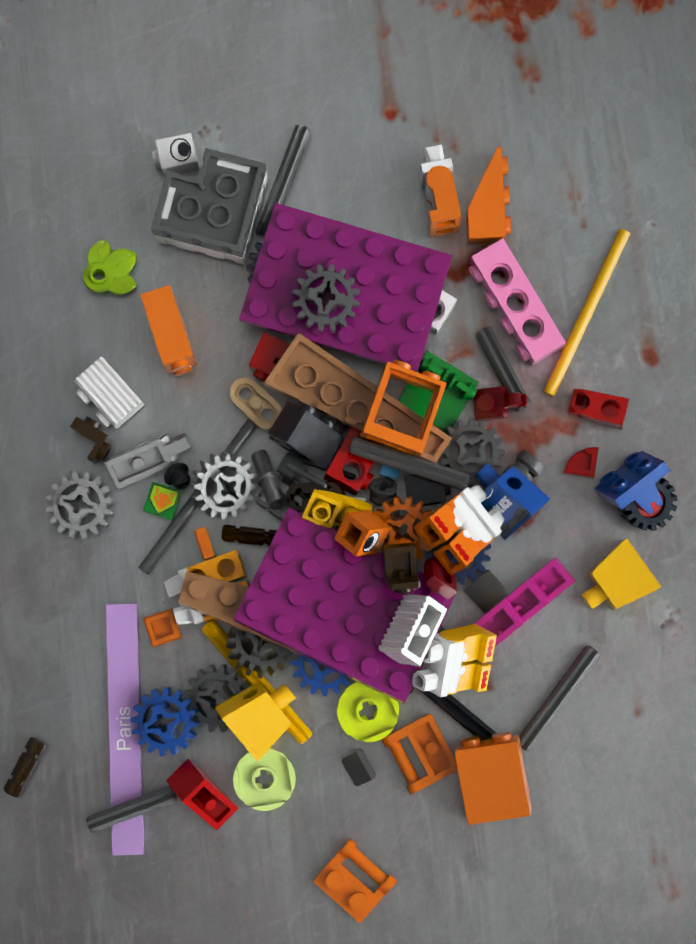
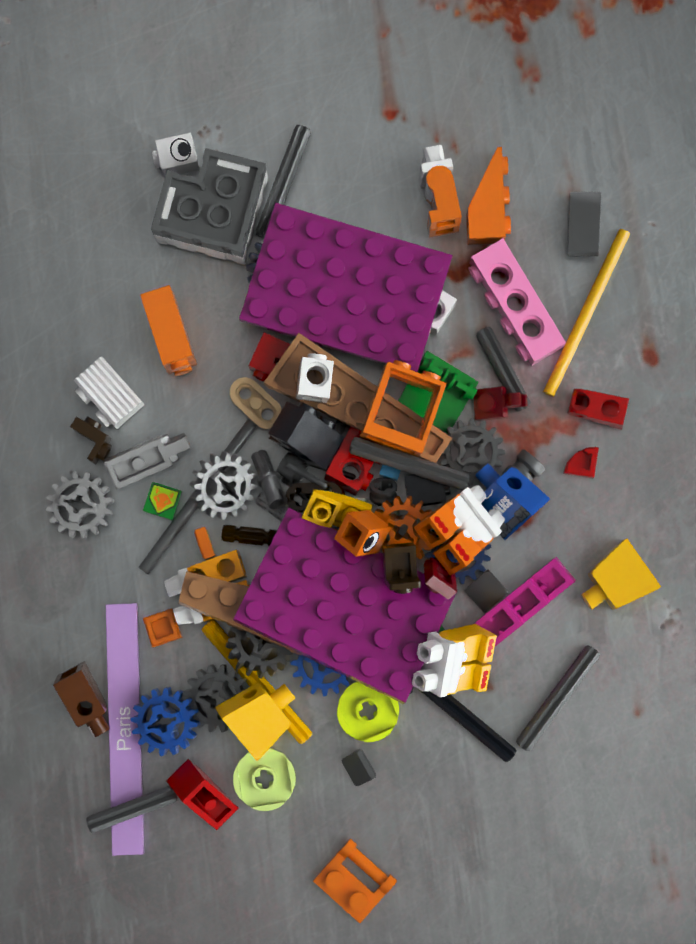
dark brown axle [4,737,46,798] -> none
lime plate [83,239,137,295] -> none
black piece [164,463,191,490] -> none
dark grey gear [293,264,360,333] -> none
white brick [379,594,447,667] -> none
orange plate [381,713,458,795] -> none
orange brick [454,732,532,825] -> none
blue plate [594,451,678,531] -> none
none -> reddish brown torso [53,661,110,738]
none -> white brick [296,353,334,403]
none -> dark grey slope [568,192,601,256]

